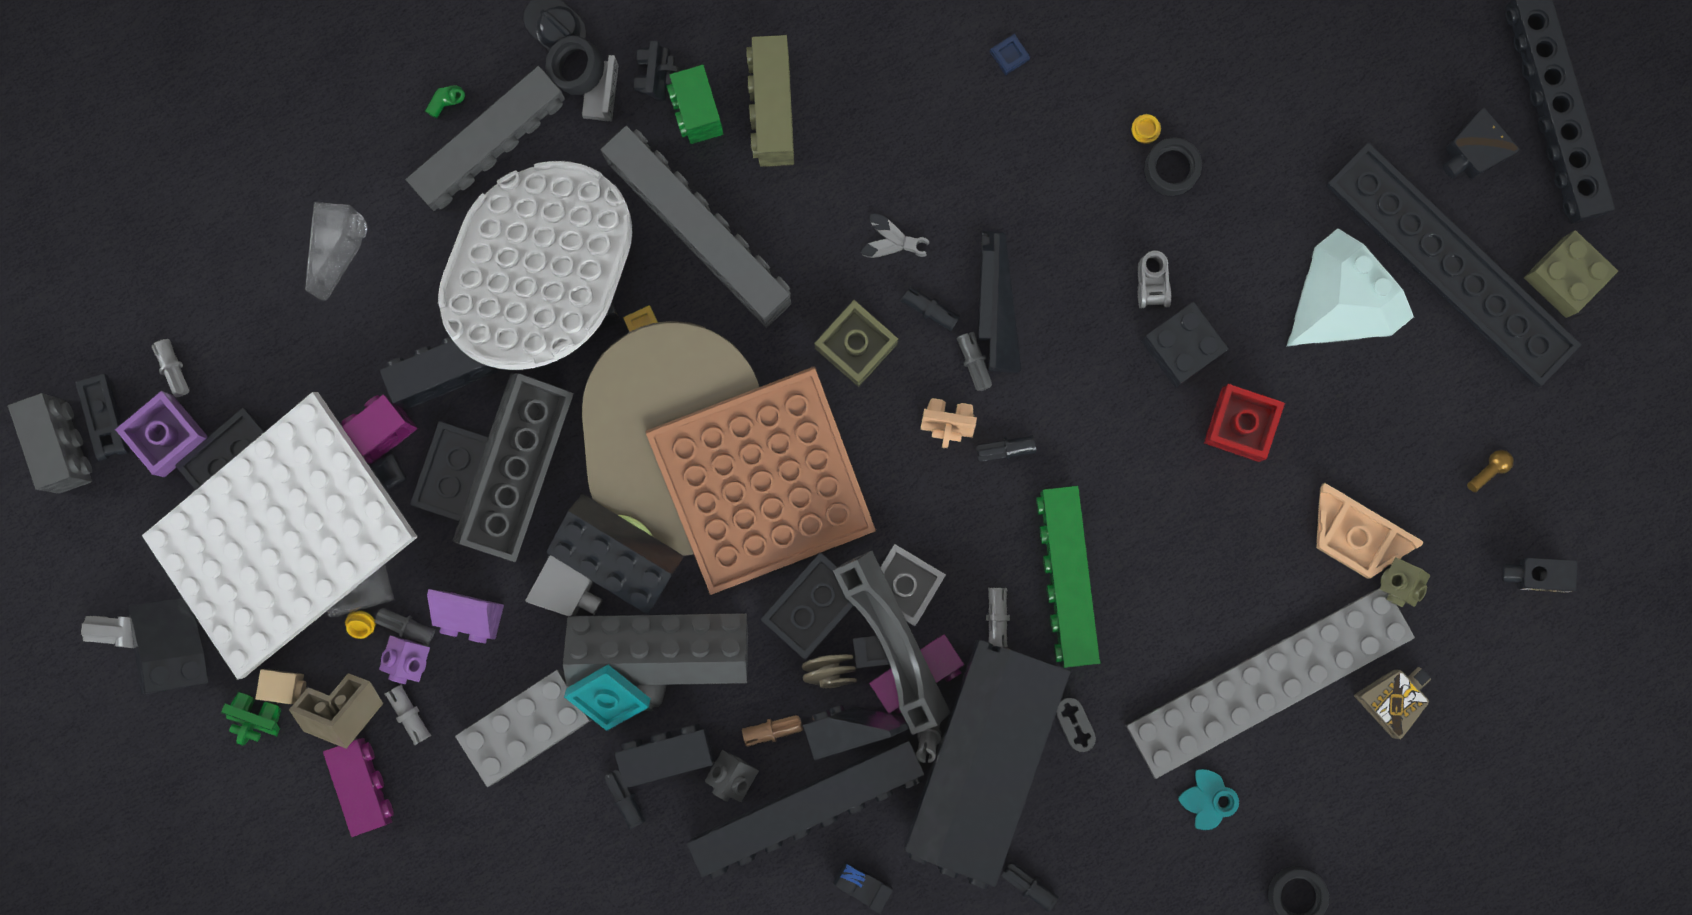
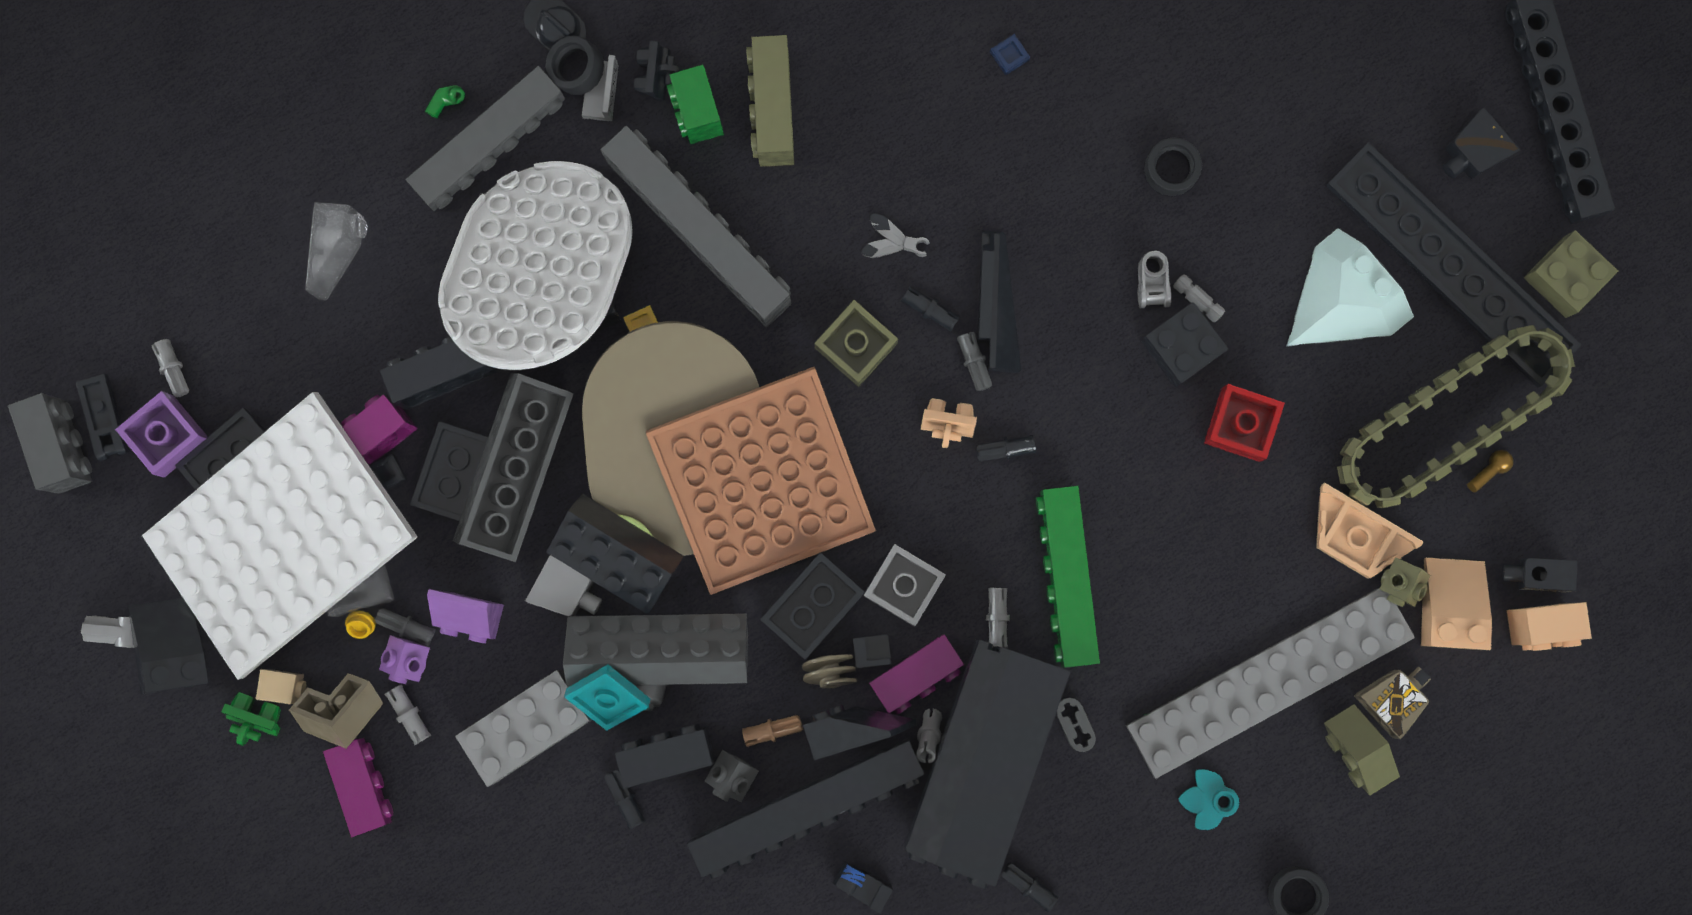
dark grey arch [833,551,951,735] -> none
yellow plate [1131,114,1161,144] -> none
none -> light grey axle [1173,275,1225,322]
none -> olive brick [1324,704,1400,796]
none -> olive piece [1337,325,1575,508]
none -> light nougat slope [1421,558,1492,650]
none -> light nougat brick [1507,602,1592,651]

